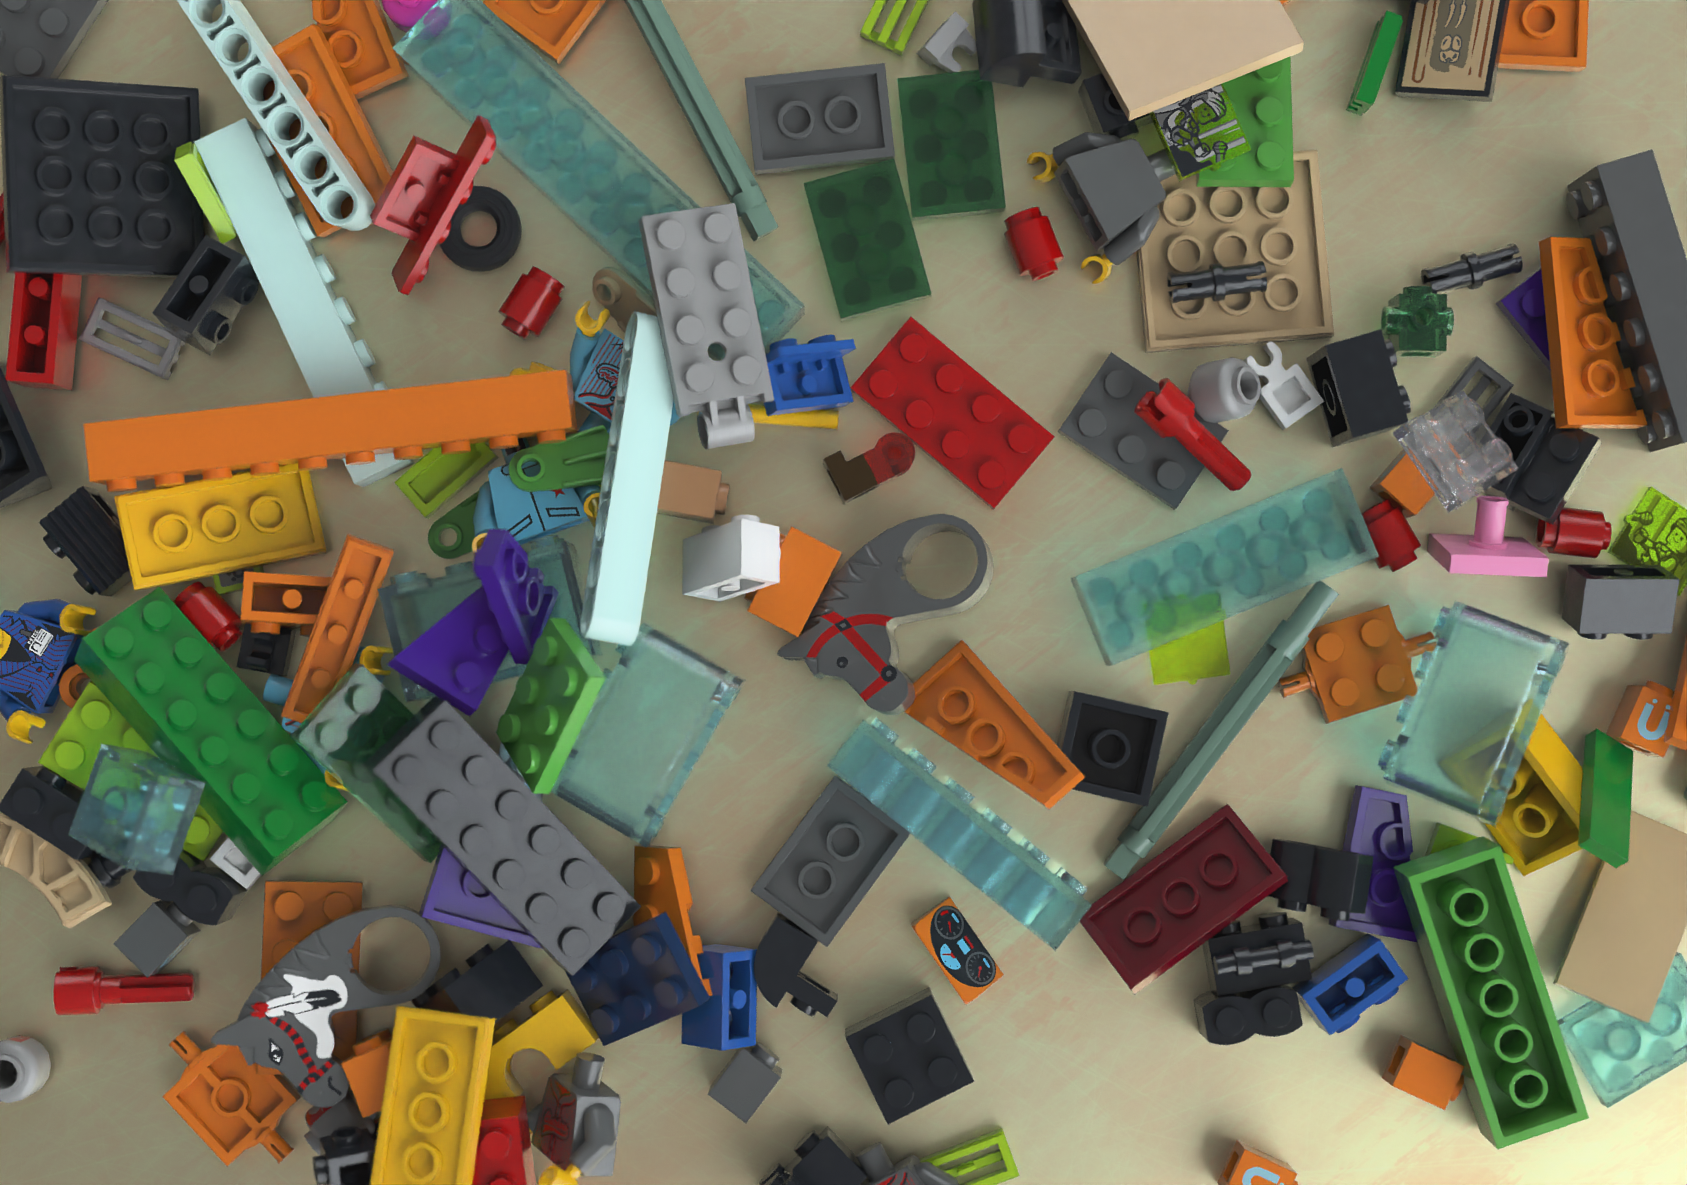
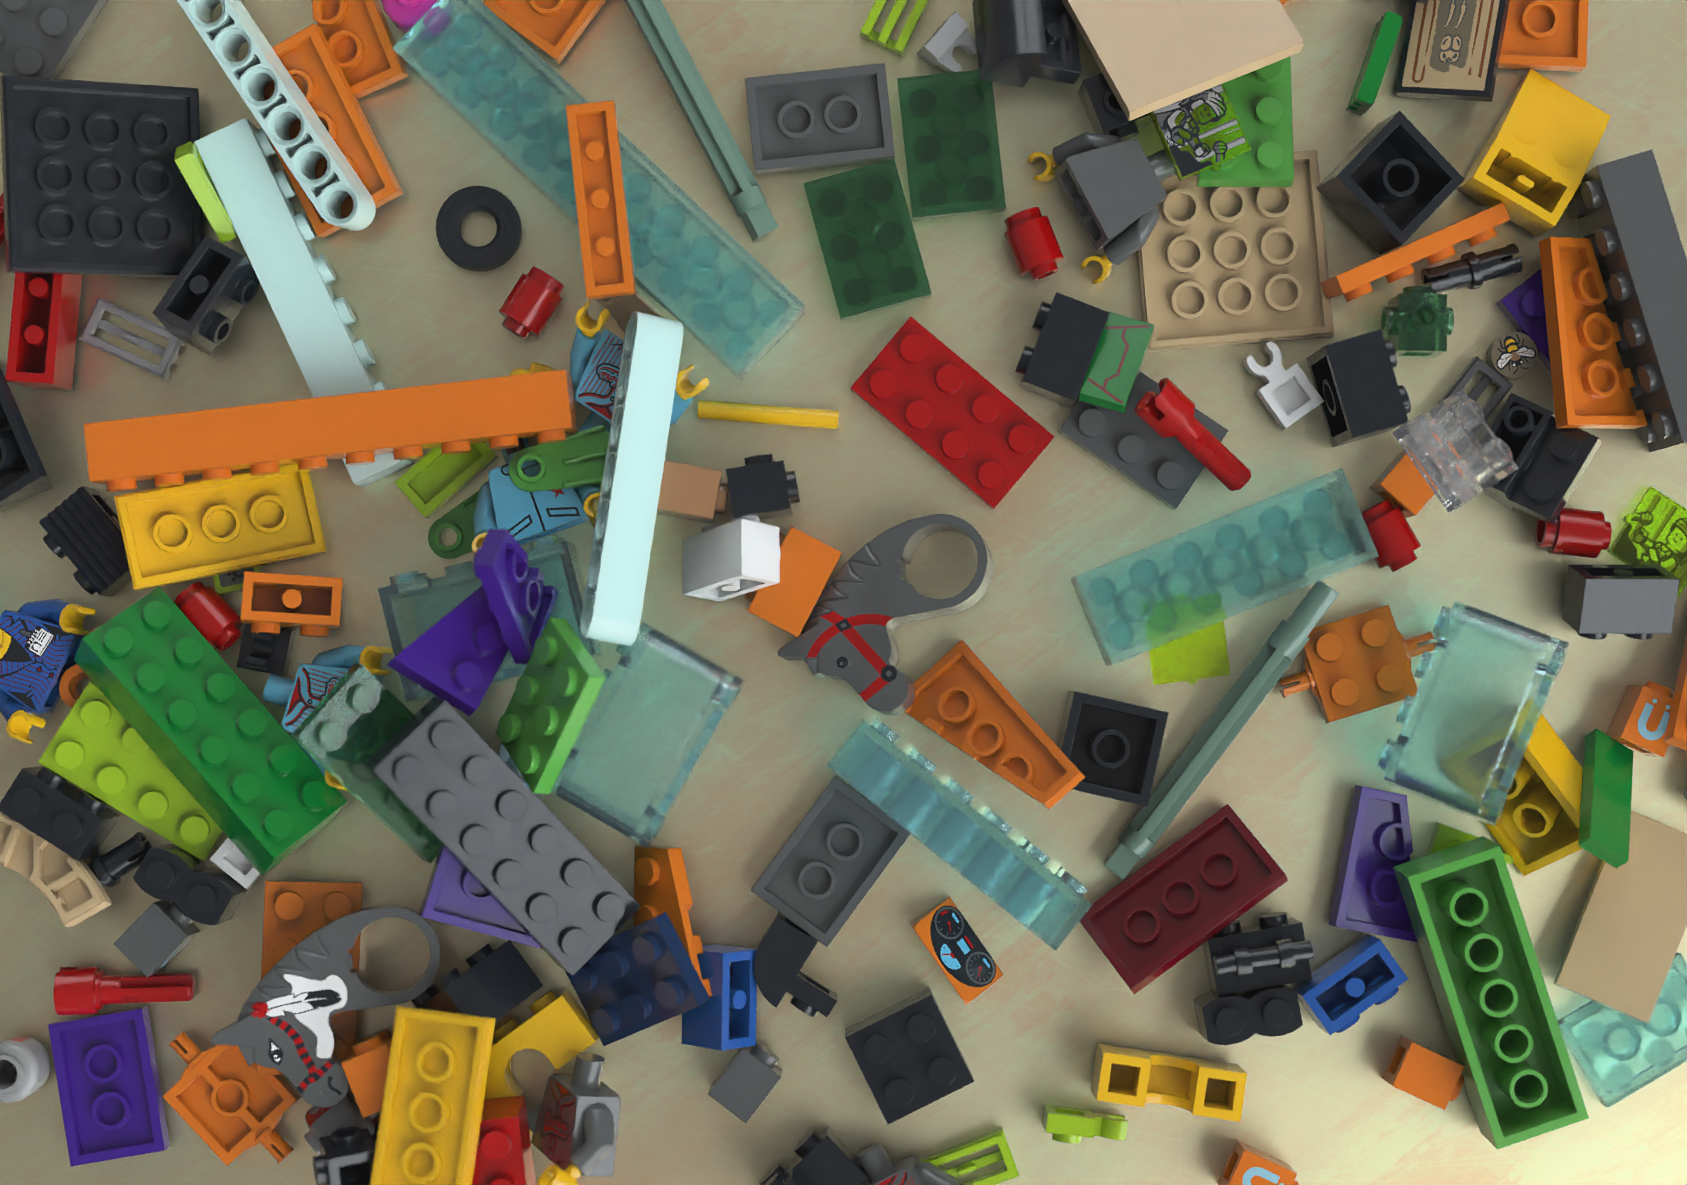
clear light blue brick [69,744,205,875] -> none
orange tile [281,533,394,731] -> none
red bracket [370,115,496,295] -> none
light grey hinge [638,203,774,449] -> none
blue bracket [764,335,856,416] -> none
leg [823,432,915,505] -> none
black pin [1167,261,1267,304] -> none
light grey head [1188,357,1261,423] -> none
black brick [1268,839,1374,921] -> none
bright pink tile [1427,496,1549,577] -> none
none -> dark purple plate [48,1006,170,1167]
none -> orange plate [566,100,636,300]
none -> black brick [726,454,800,520]
none -> black brick [1015,292,1110,406]
none -> lime plate [1042,1105,1128,1143]
none -> green tile [1079,312,1154,414]
none -> yellow arch [1091,1043,1247,1122]
none -> black brick [1316,111,1465,255]
none -> orange plate [1320,203,1510,302]
none -> yellow slope [1458,69,1611,237]
none -> tile [1487,332,1538,380]

